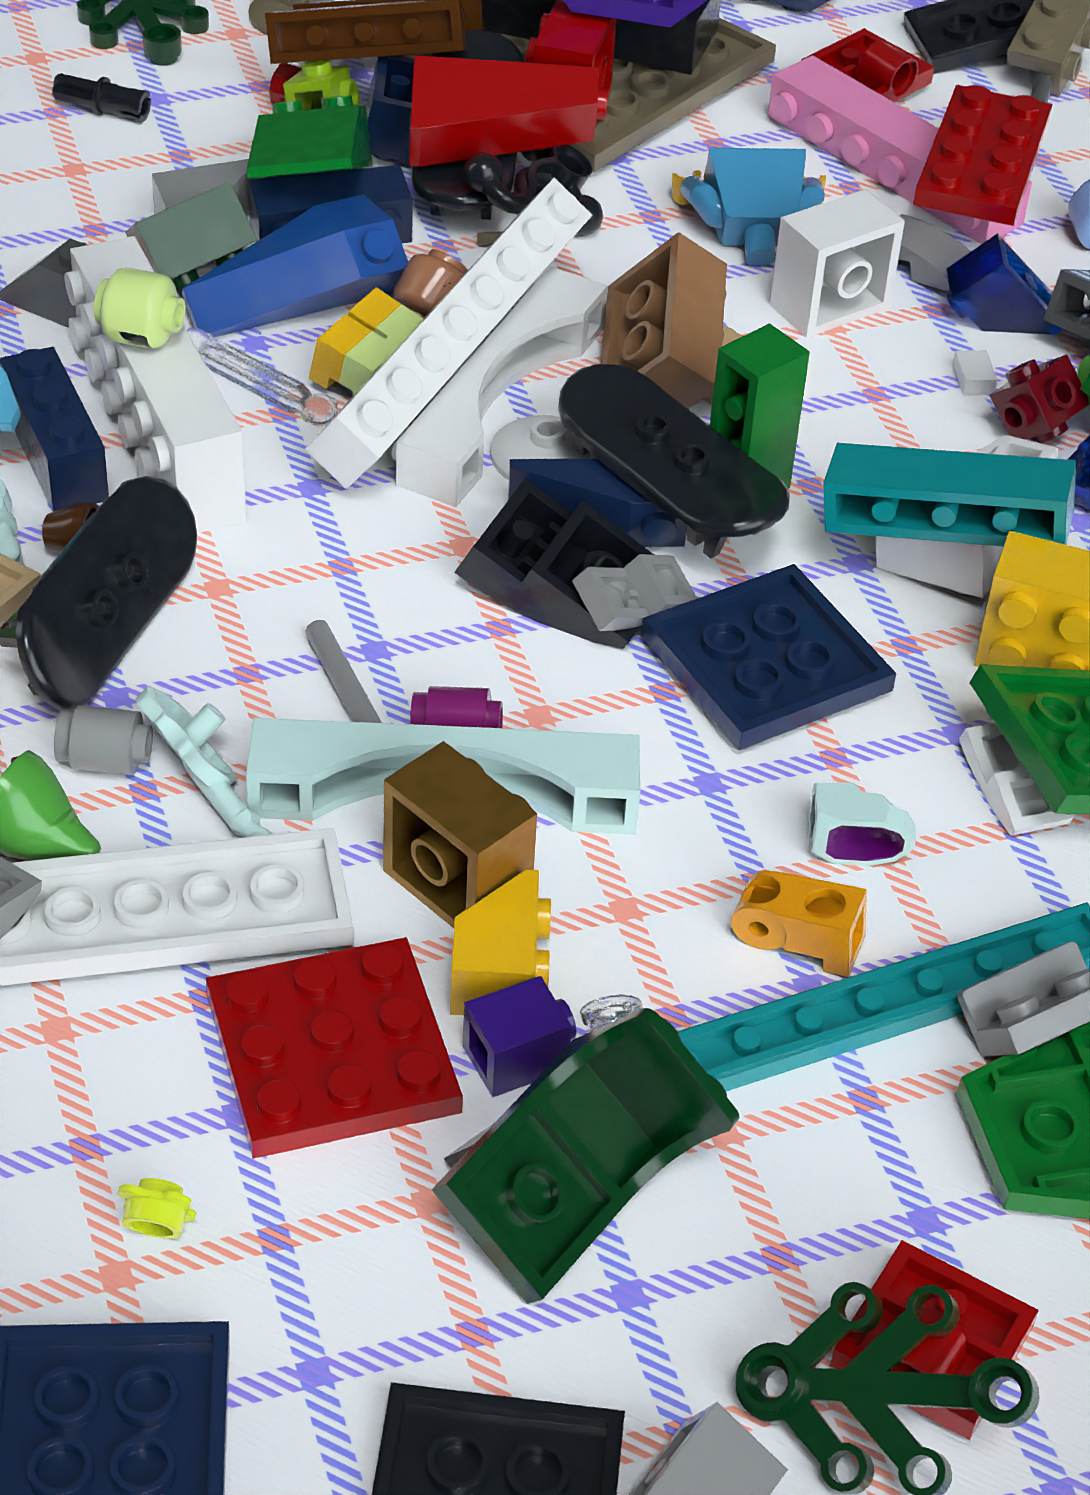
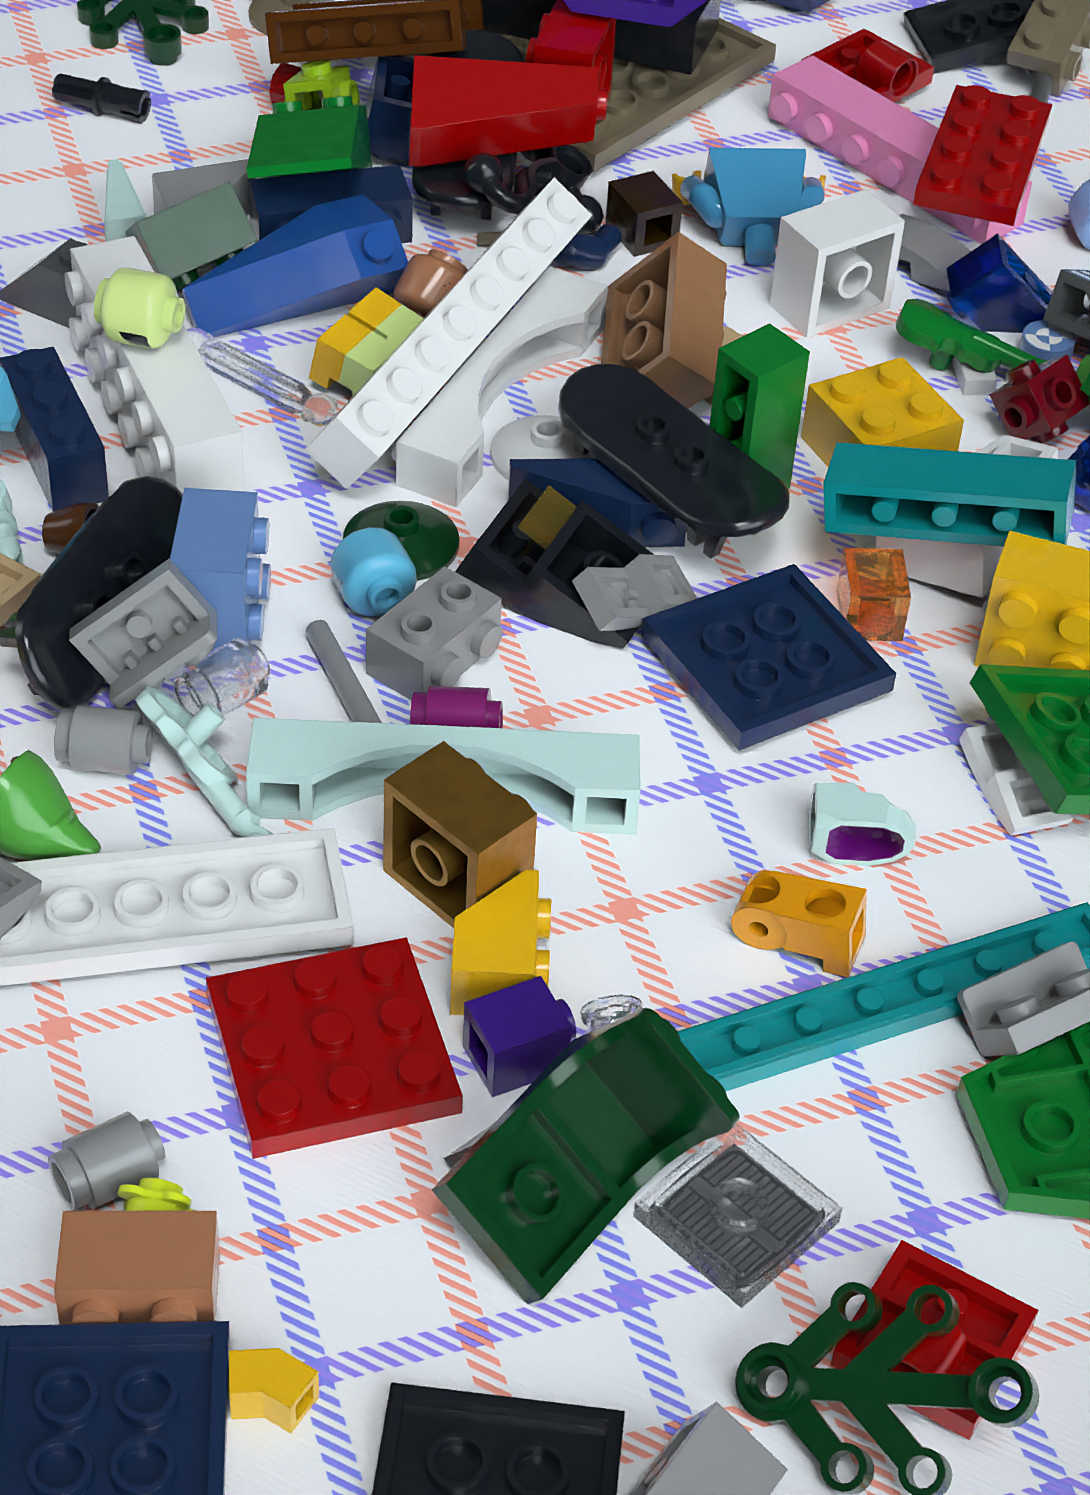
none -> light grey brick [48,1111,165,1210]
none -> nougat brick [54,1211,220,1324]
none -> light grey bracket [69,558,217,709]
none -> light aqua slope [104,159,147,241]
none -> medium blue brick [170,488,271,665]
none -> clear brick [174,638,270,717]
none -> yellow piece [229,1348,319,1434]
none -> medium azure head [330,527,417,616]
none -> dark green dish [343,500,460,581]
none -> light grey brick [366,566,503,700]
none -> clear yellow piece [517,486,577,549]
none -> dark blue arm [554,224,622,271]
none -> dark brown brick [605,170,683,257]
none -> clear tile [633,1123,843,1308]
none -> yellow brick [801,357,964,467]
none -> clear orange brick [836,548,911,641]
none -> green piece [895,299,1047,373]
none -> medium blue tile [1019,320,1076,361]

